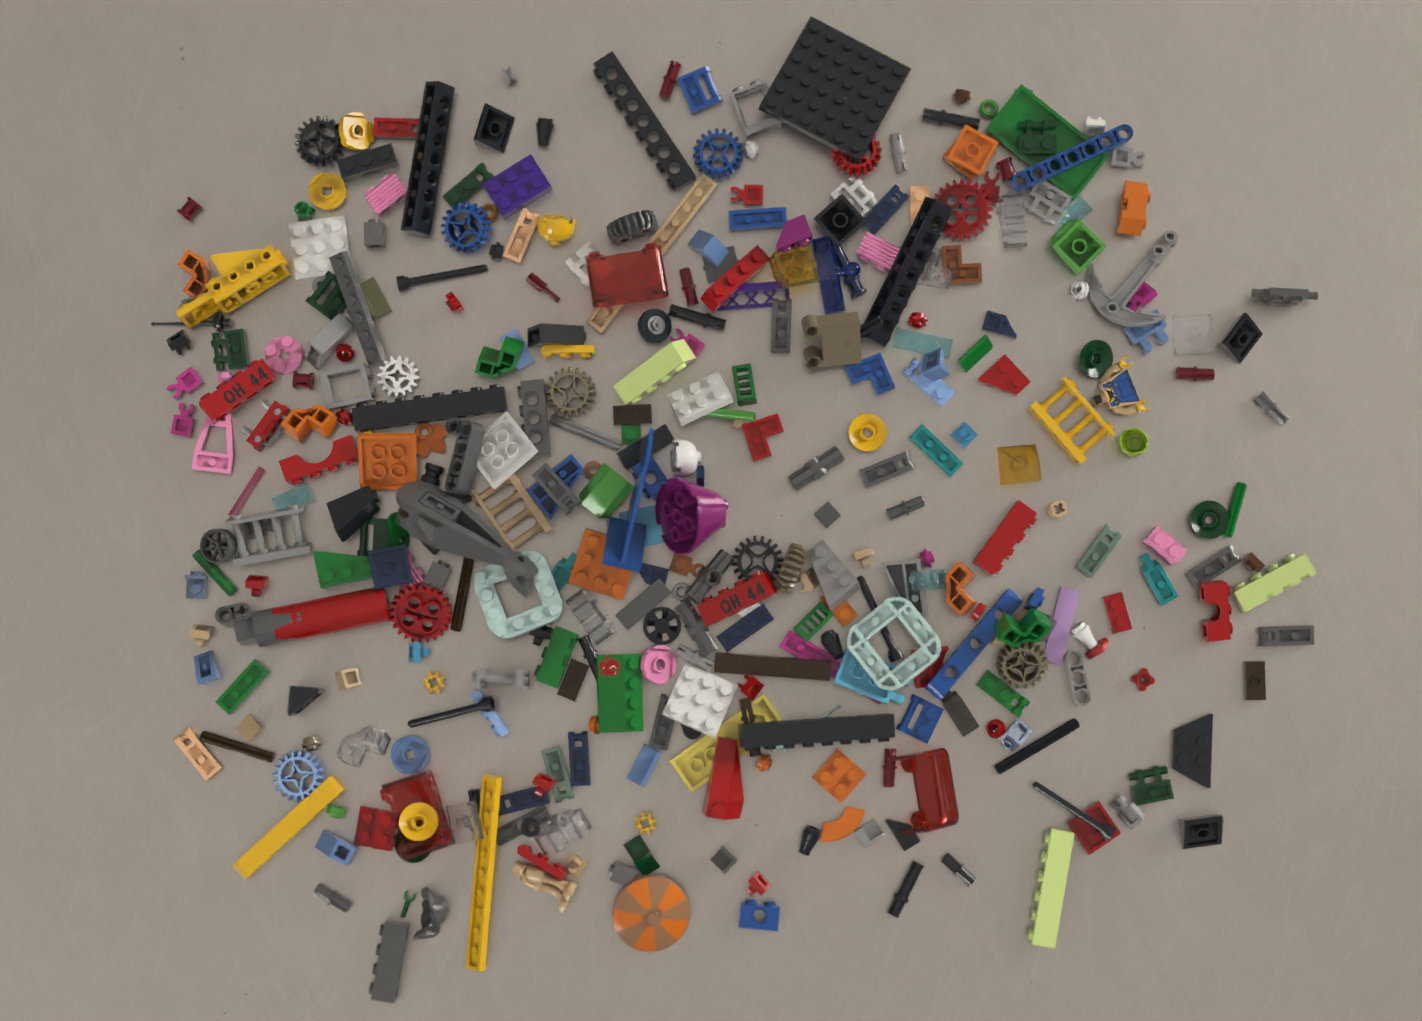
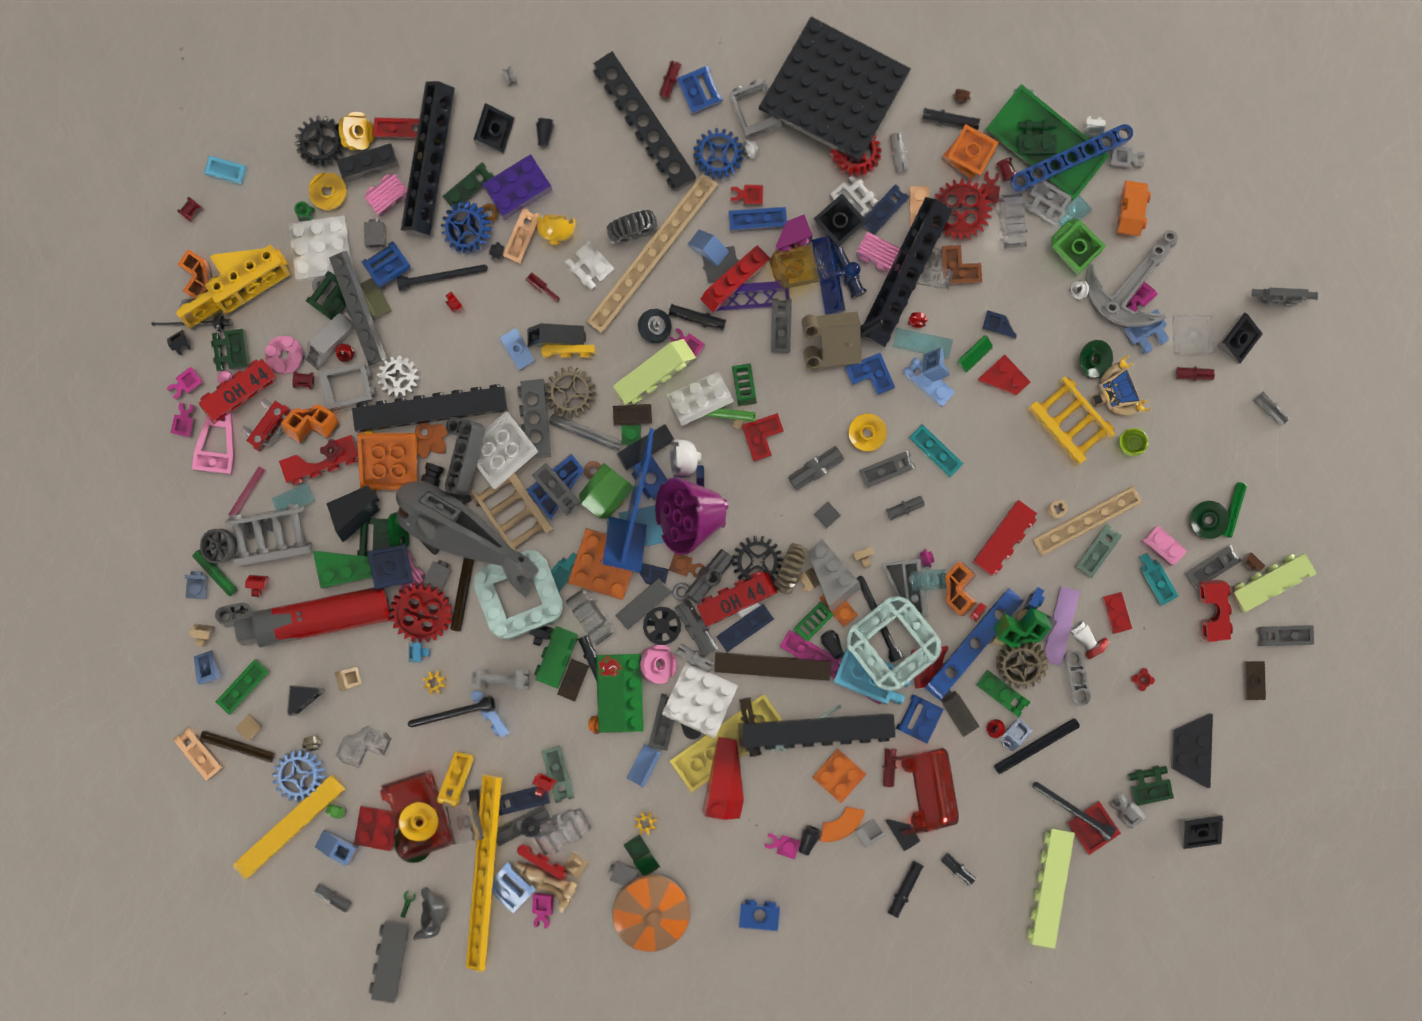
red plate [336,409,353,426] -> none
medium blue plate [391,736,430,774] -> none
green brick [475,336,524,379] -> none
dark blue plate [568,731,591,786] -> none
clear red windscreen [584,243,669,308] -> none
dark red axle [679,268,699,306] -> none
dark grey panel [710,846,738,874] -> none
red tile [738,675,764,701] -> none
red tile [746,871,771,896] -> none
orange plate [756,754,773,773] -> none
dark azure tile [950,421,978,449] -> none
bright green plate [979,99,998,118] -> none
clear yellow slope [997,444,1041,486] -> none
none -> medium azure tile [204,156,247,185]
none -> dark red plate [320,439,343,462]
none -> blue plate [361,241,411,288]
none -> yellow plate [437,751,474,807]
none -> light blue plate [492,863,536,913]
none -> dark pink plate [532,893,554,929]
none -> dark pink plate [764,834,801,860]
none -> tan tile [1032,486,1143,556]

